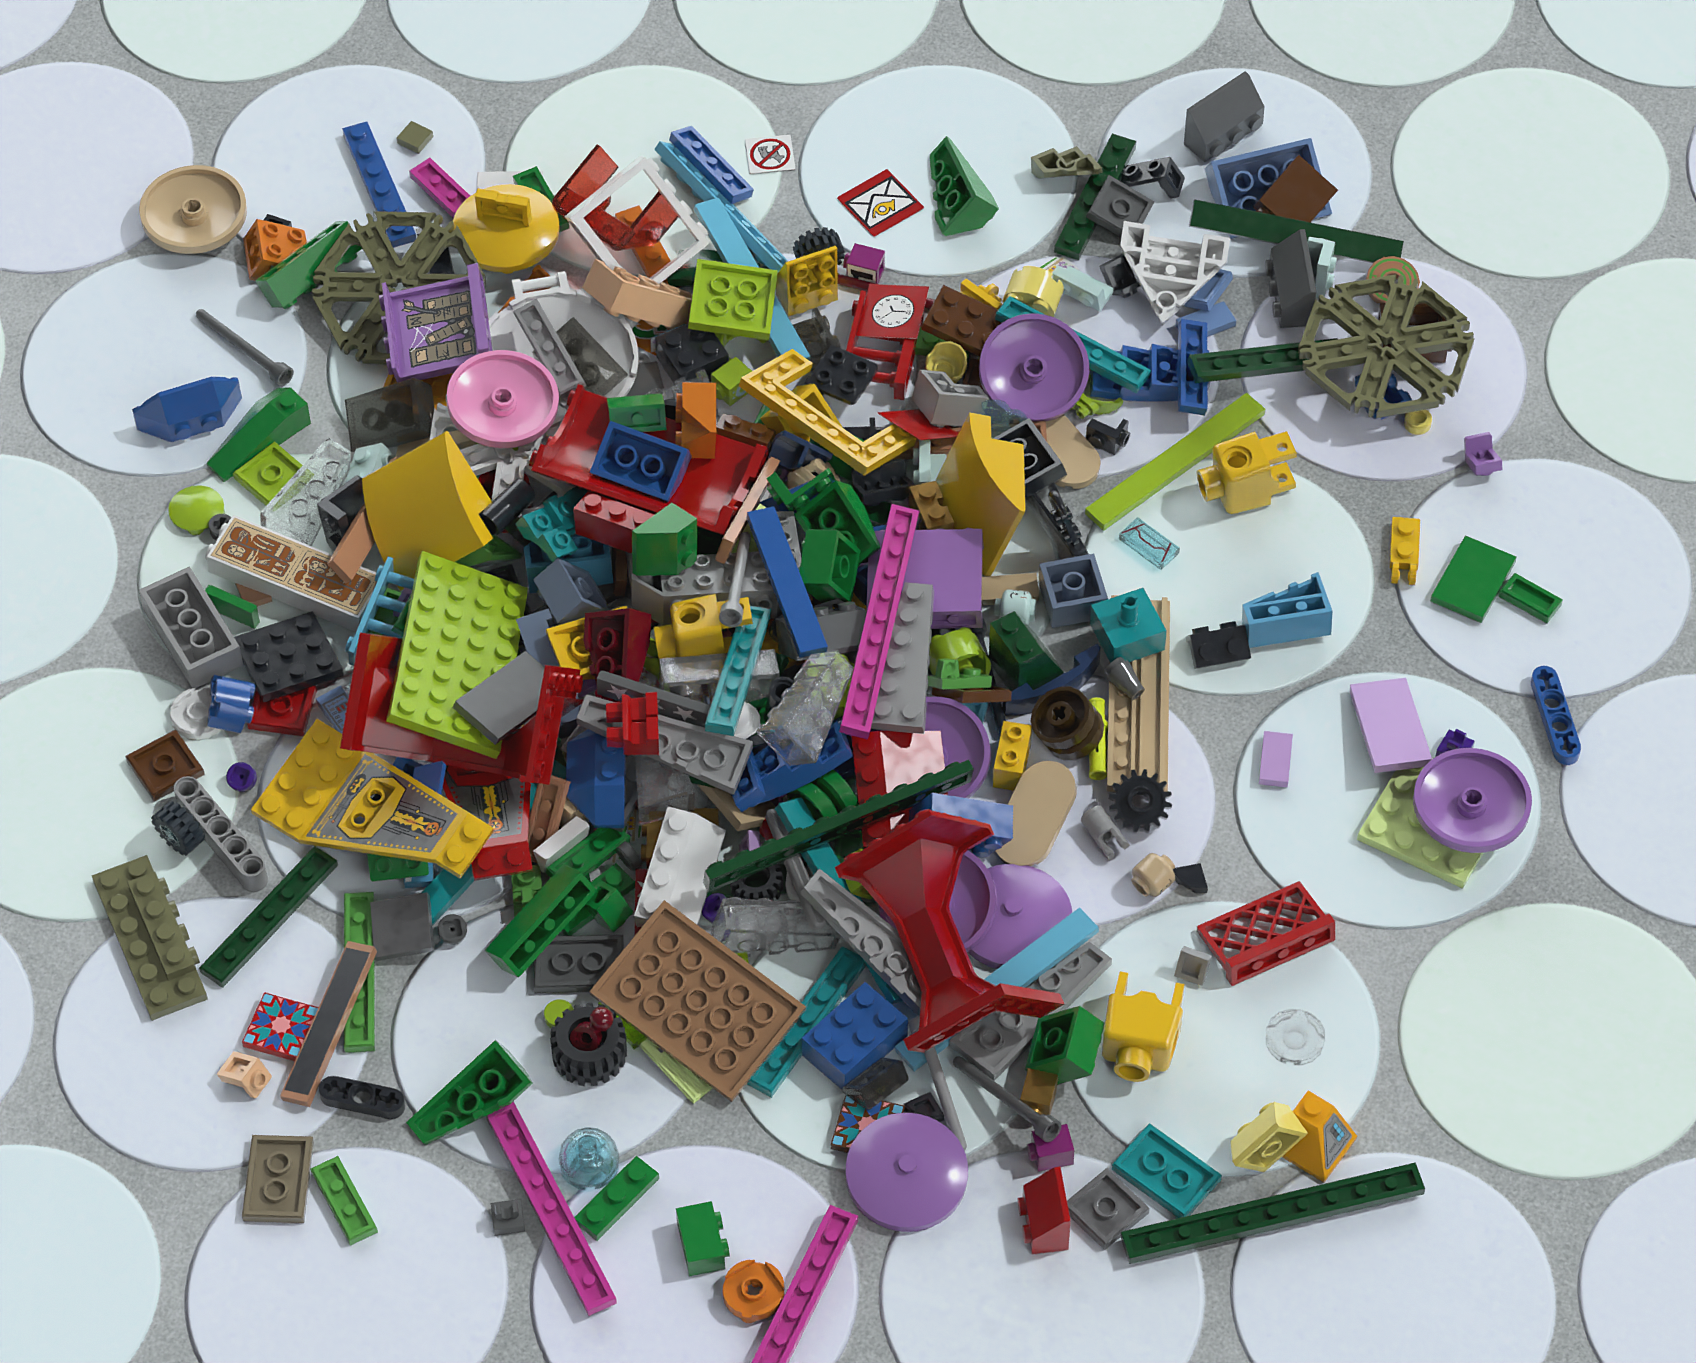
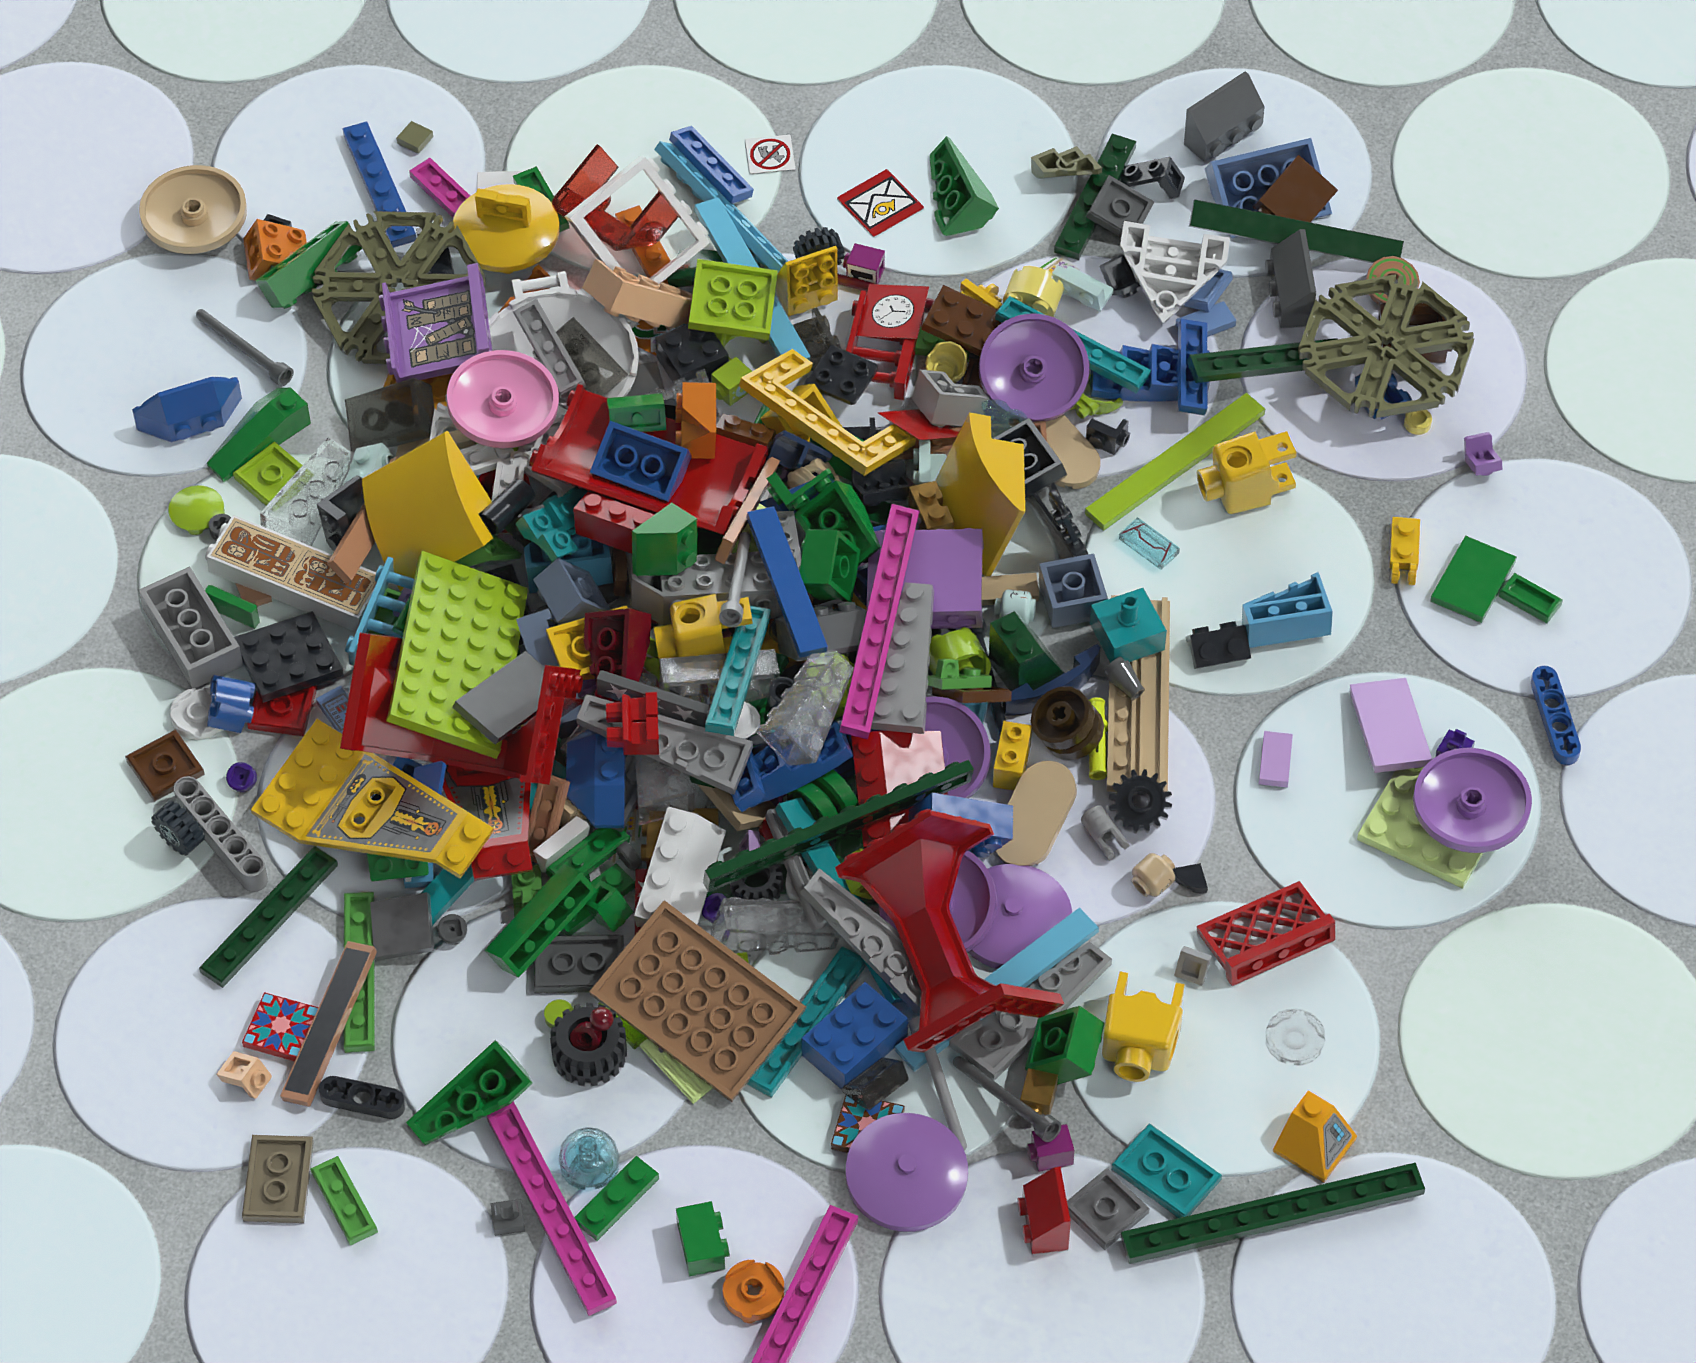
olive plate [91,855,208,1021] -> none
black tile [903,1092,944,1122] -> none
light yellow slope [1230,1102,1308,1172] -> none
light aqua bracket [1307,237,1337,299] -> none

